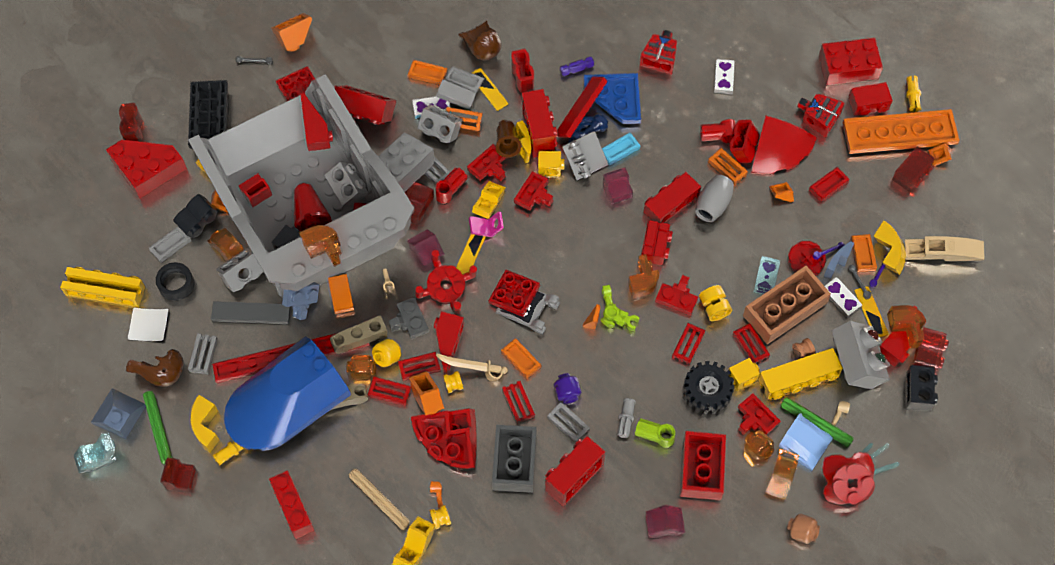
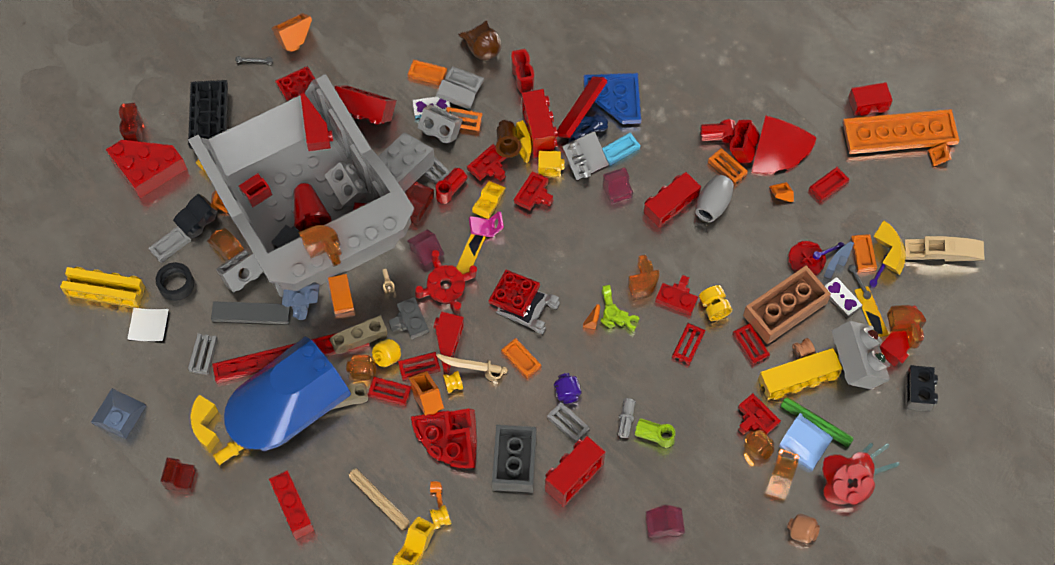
clear light blue brick [74,433,116,473] -> none
reddish brown piece [126,349,184,387] -> none
bright green axle [143,391,172,465] -> none
yellow sticker [472,68,509,111] -> none
red tile [502,381,535,424] -> none
dark purple axle [560,56,594,76] -> none
red torso [640,30,677,74] -> none
red brick [640,220,673,265] -> none
red brick [680,431,726,500] -> none
black wheel [683,361,734,414] -> none
tile [714,59,734,94] -> none
yellow brick [729,358,760,391] -> none
clear light blue tile [753,256,781,294] -> none
red torso [797,94,845,137] -> none
red brick [819,38,883,86] -> none
tan hand [831,401,850,426] -> none
clear red brick [892,146,935,192] -> none
yellow pin [906,76,921,112] -> none
clear red brick [912,327,949,373] -> none

